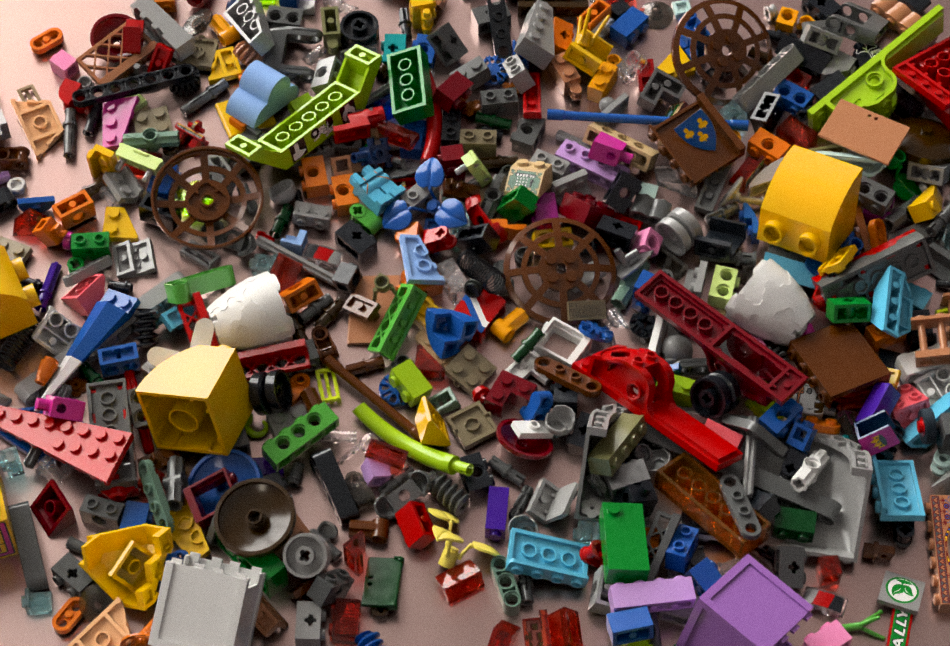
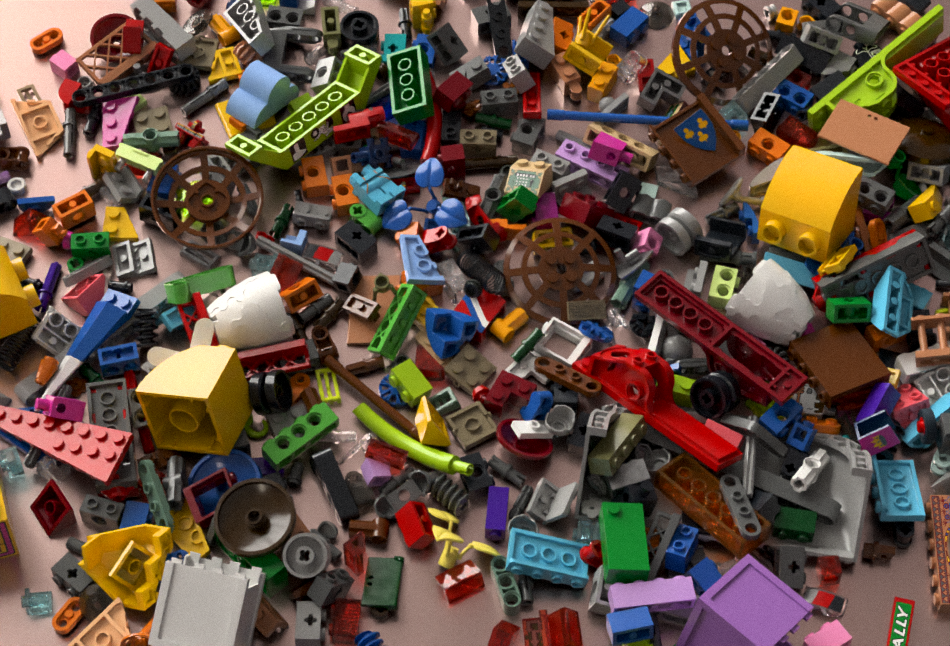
dark grey beam [8,501,49,593] -> none
light grey hair [268,179,297,205] -> none
light grey brick [400,183,439,220] -> none
yellowish green piece [454,150,493,188] -> none
dark grey plate [514,246,533,264] -> none
clear smoke slope [649,246,691,281] -> none
dark grey plate [694,162,734,215] -> none
clear red panel [729,155,765,193] -> none
bright green plant [842,610,886,641] -> none
slope [877,570,926,616] -> none

